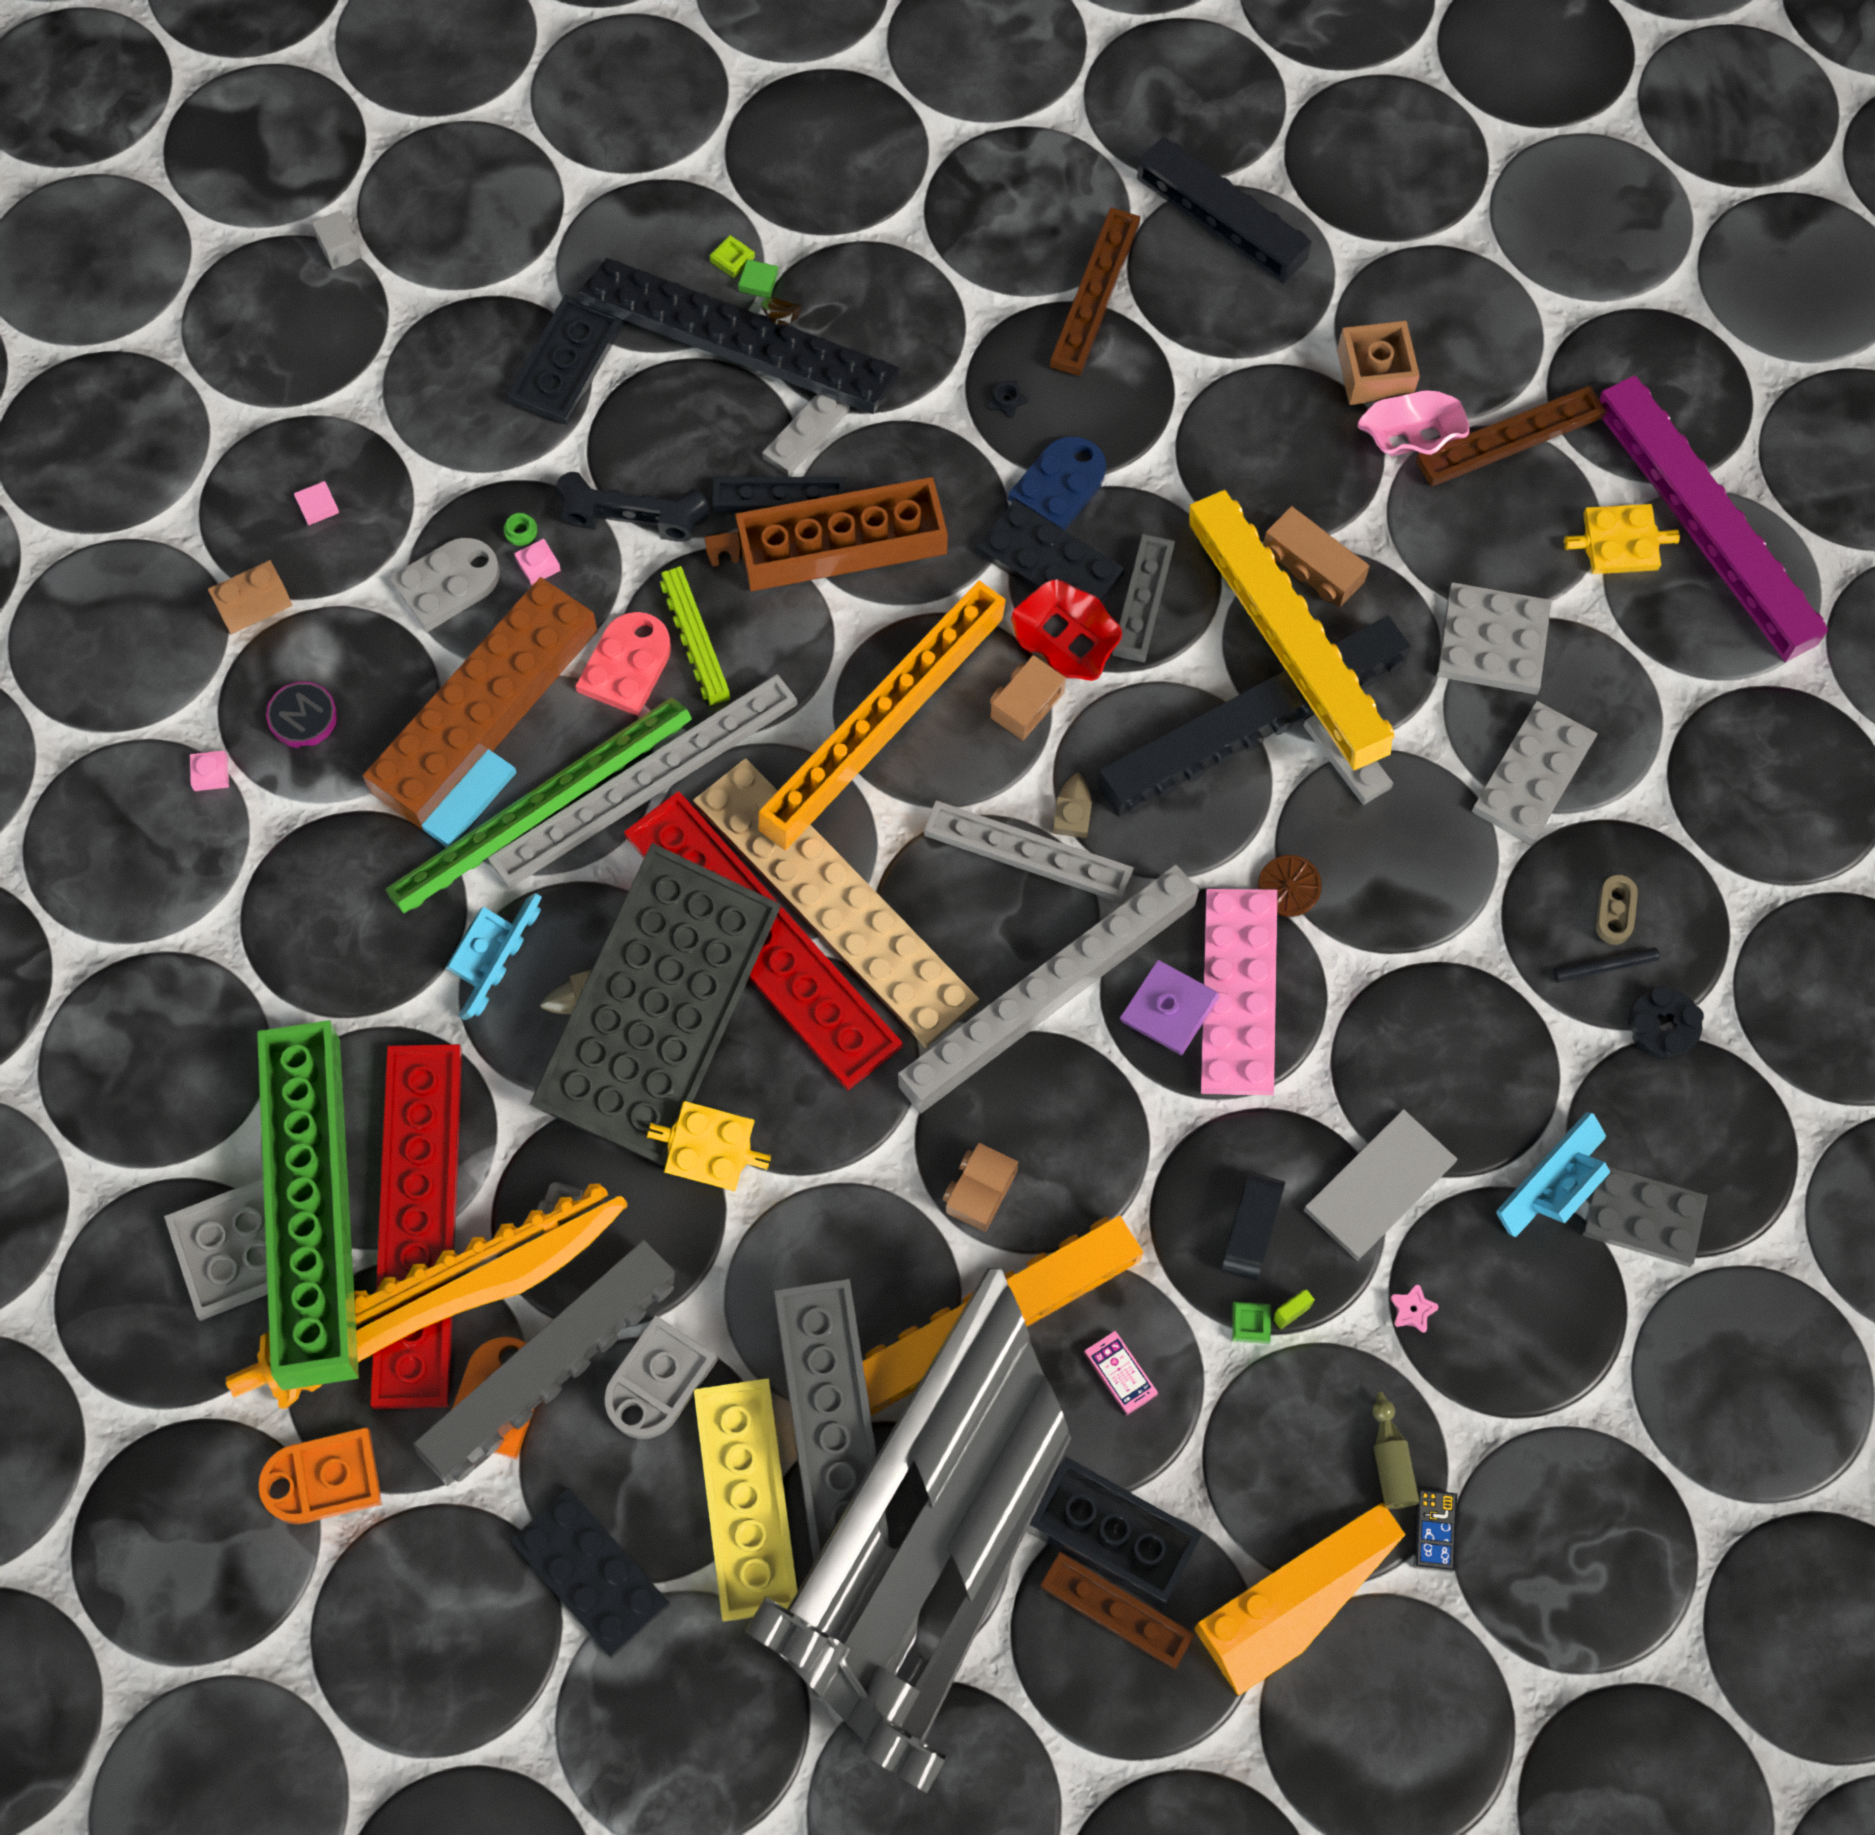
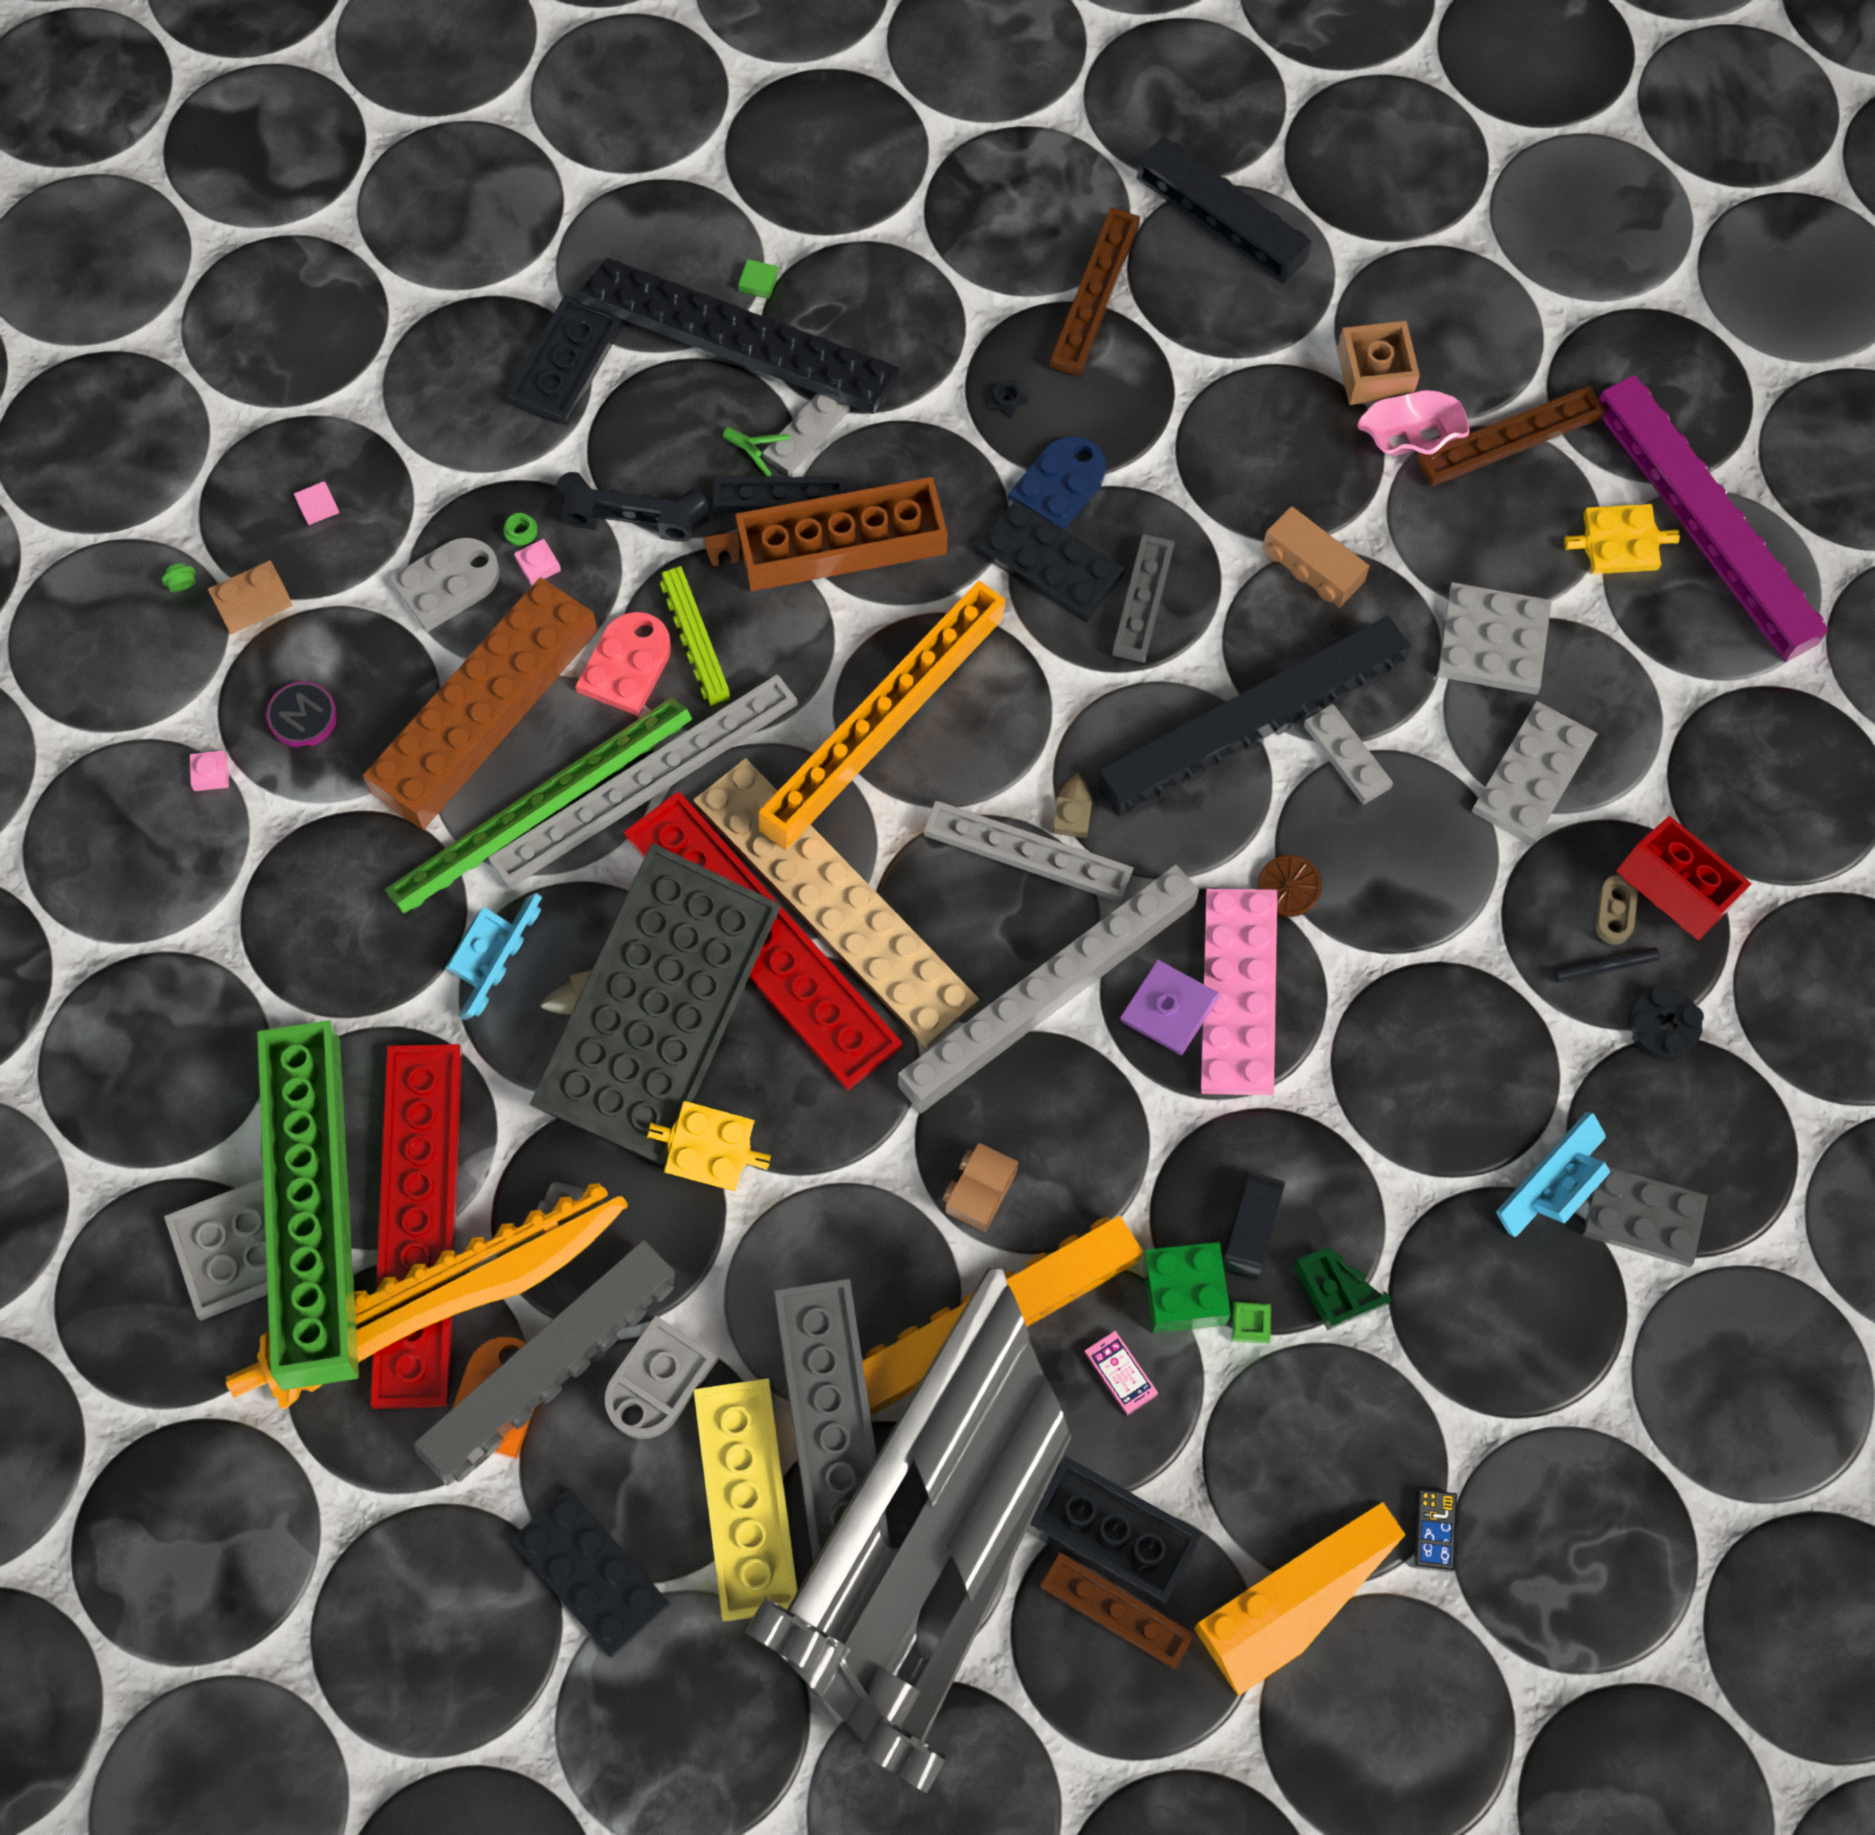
orange plate [259,1428,383,1524] -> none
light grey brick [311,210,362,270] -> none
medium azure tile [421,749,517,847] -> none
lime tile [709,235,755,279] -> none
dark brown plate [760,296,802,325] -> none
medium nougat brick [990,655,1066,741] -> none
red piece [1011,579,1122,681] -> none
yellow brick [1189,490,1394,771] -> none
lime tile [1273,1289,1315,1330] -> none
light grey tile [1304,1109,1458,1262] -> none
olive wheel [1372,1392,1420,1509] -> none
bright pink plate [1390,1285,1439,1333] -> none
none -> bright green plate [161,563,196,592]
none -> bright green plant [723,427,790,477]
none -> green brick [1142,1242,1231,1333]
none -> dark green wing [1293,1247,1393,1331]
none -> red brick [1616,815,1752,941]

